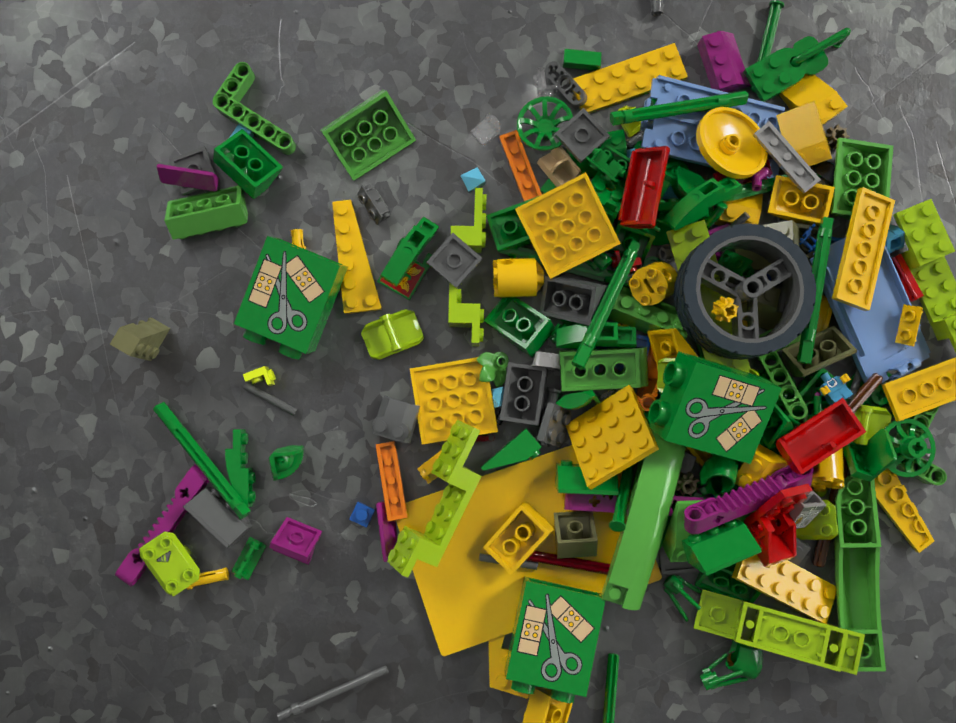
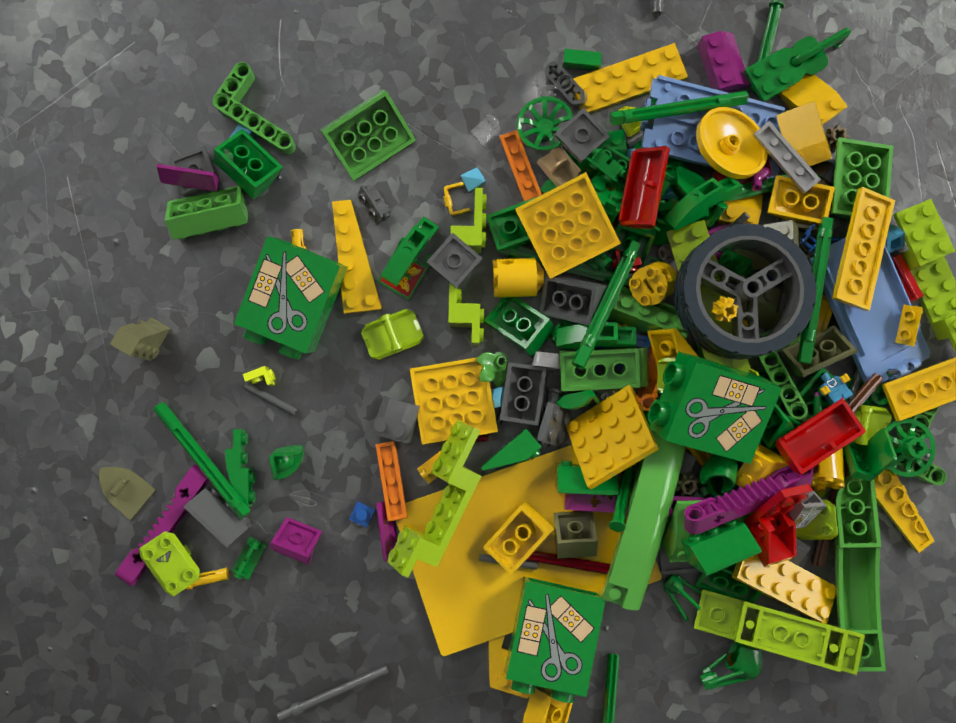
none -> olive shield [99,467,156,520]
none -> yellow piece [443,182,471,216]

